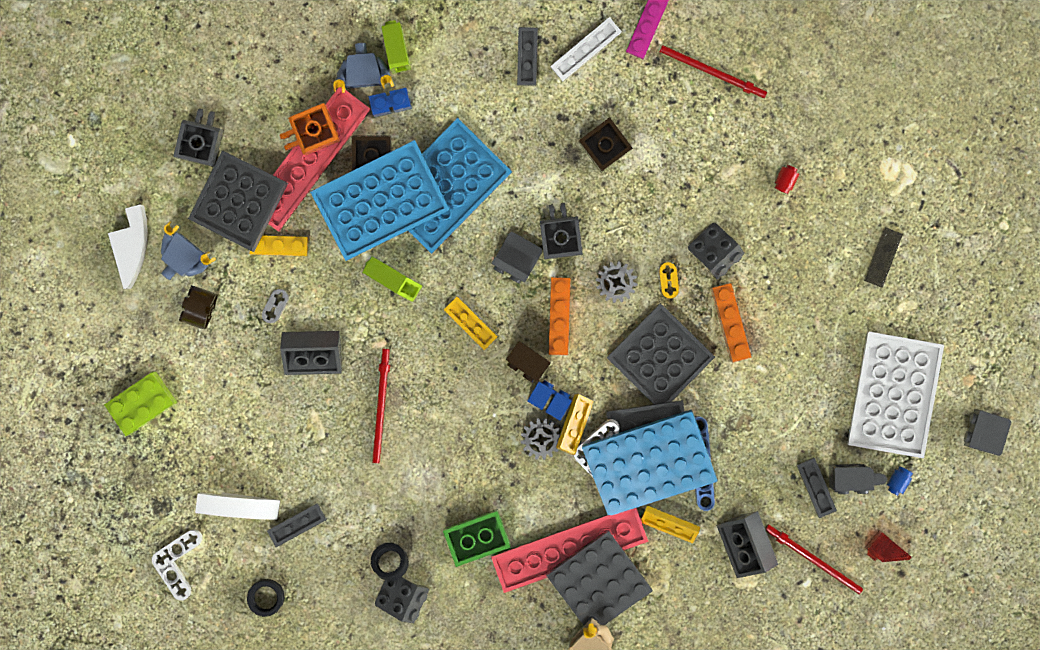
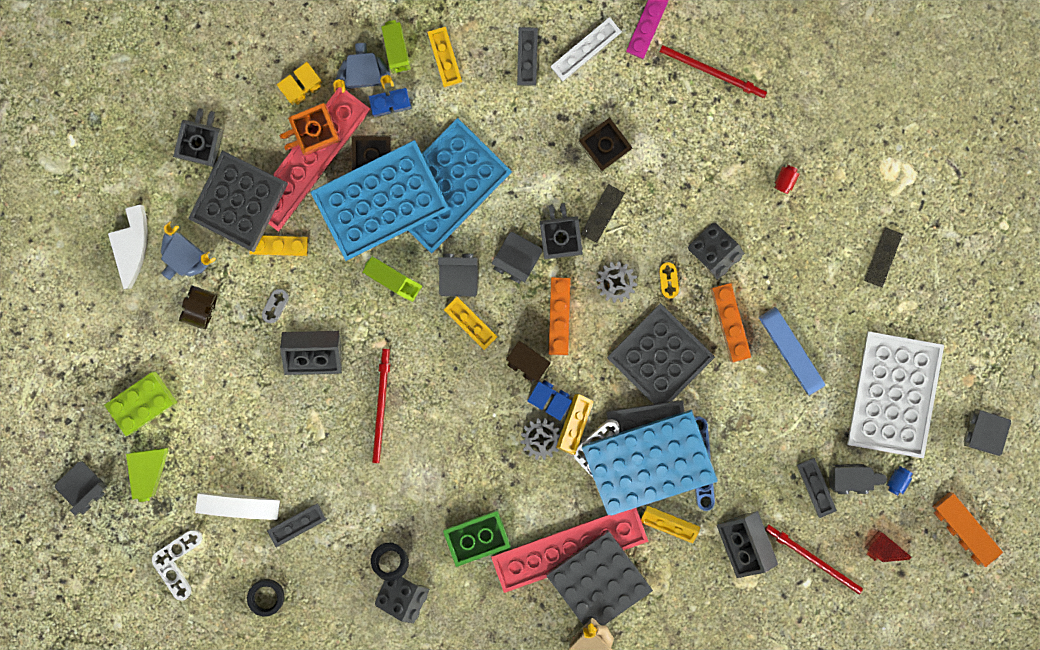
none -> dark grey bracket [55,461,108,516]
none -> lime slope [126,448,168,502]
none -> yellow piece [277,62,323,105]
none -> yellow plate [427,26,463,88]
none -> dark grey bracket [438,254,478,297]
none -> clear smoke tile [581,184,625,243]
none -> medium blue beam [759,307,825,396]
none -> orange brick [932,492,1003,567]

